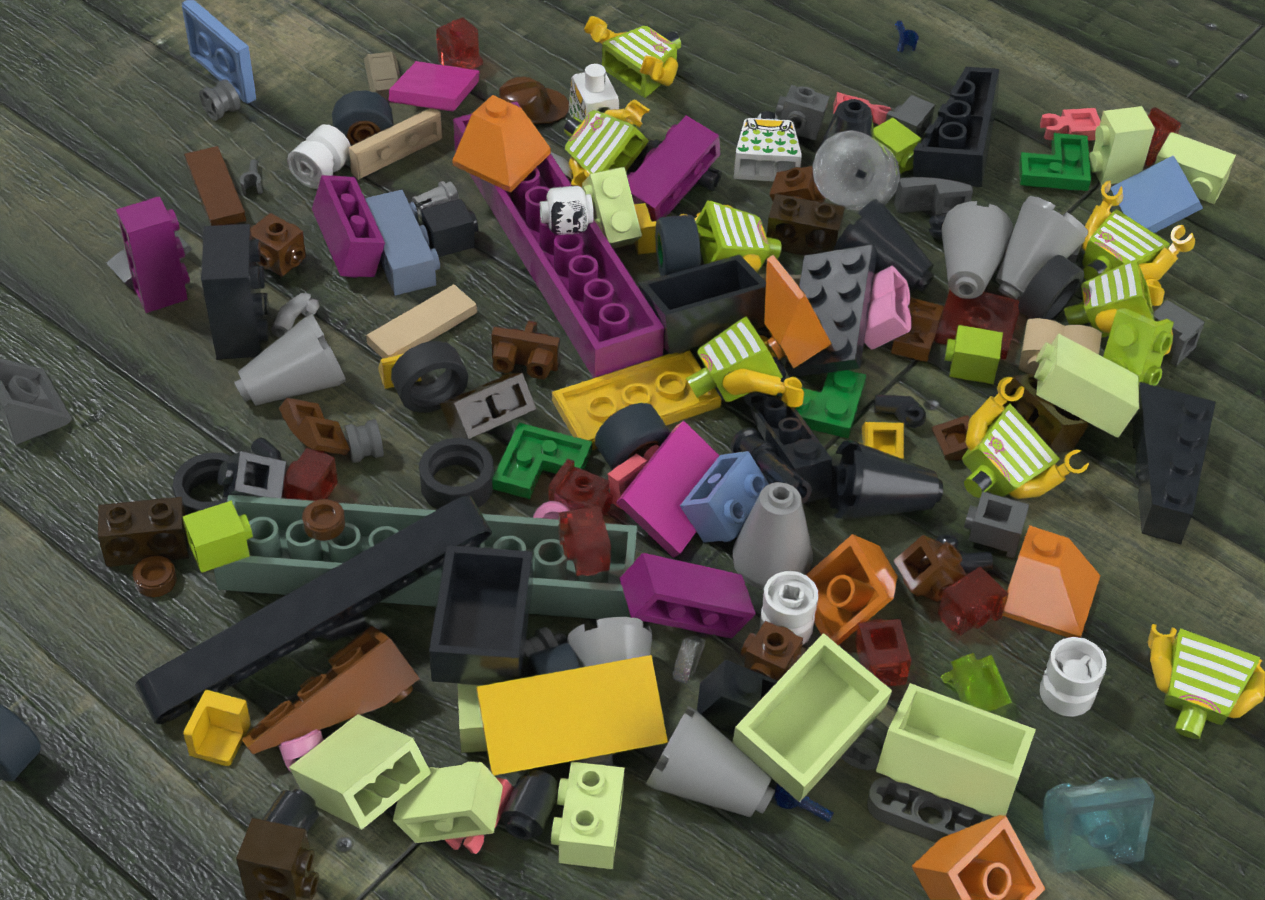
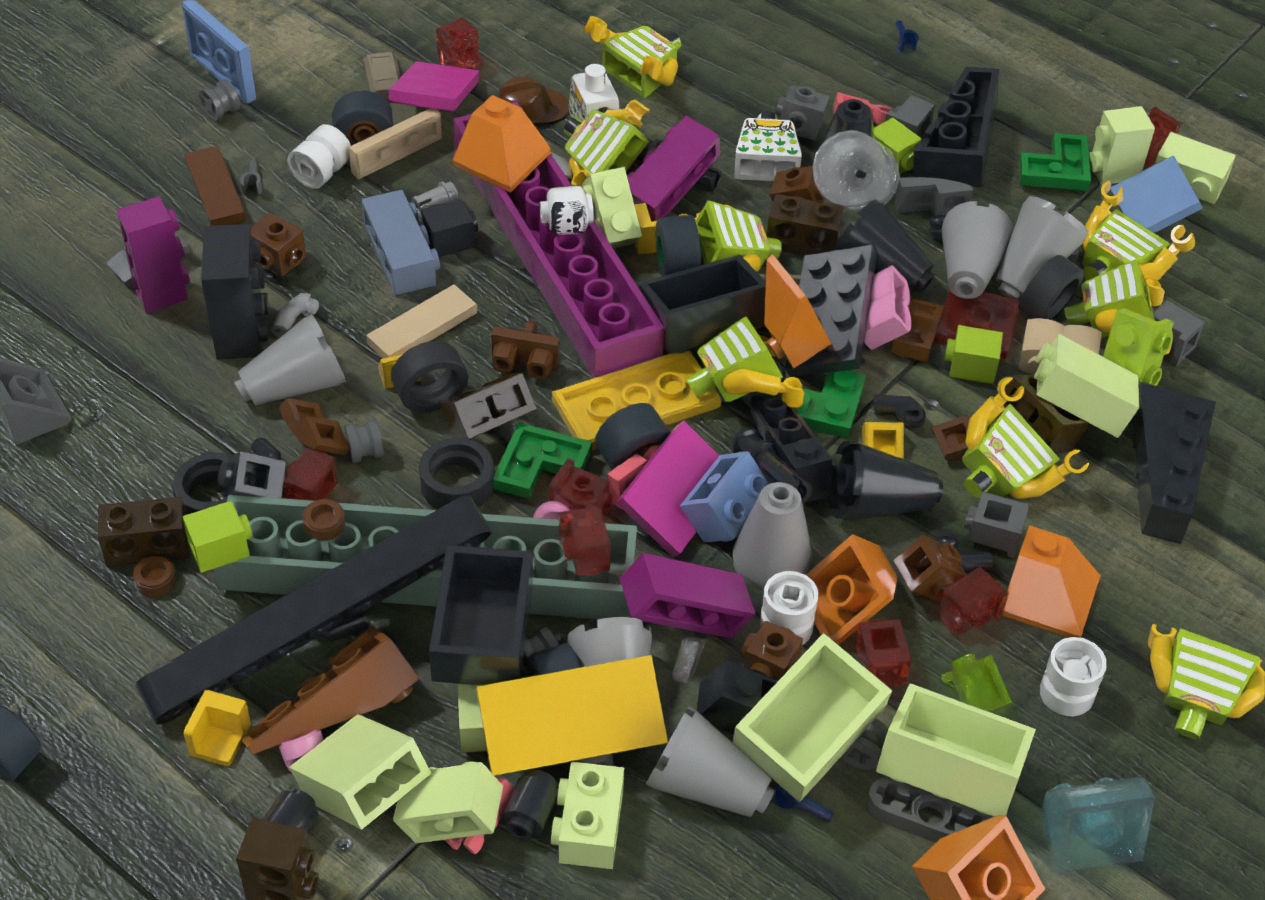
magenta brick [312,175,385,278] -> none
coral plate [1040,108,1101,141] -> none

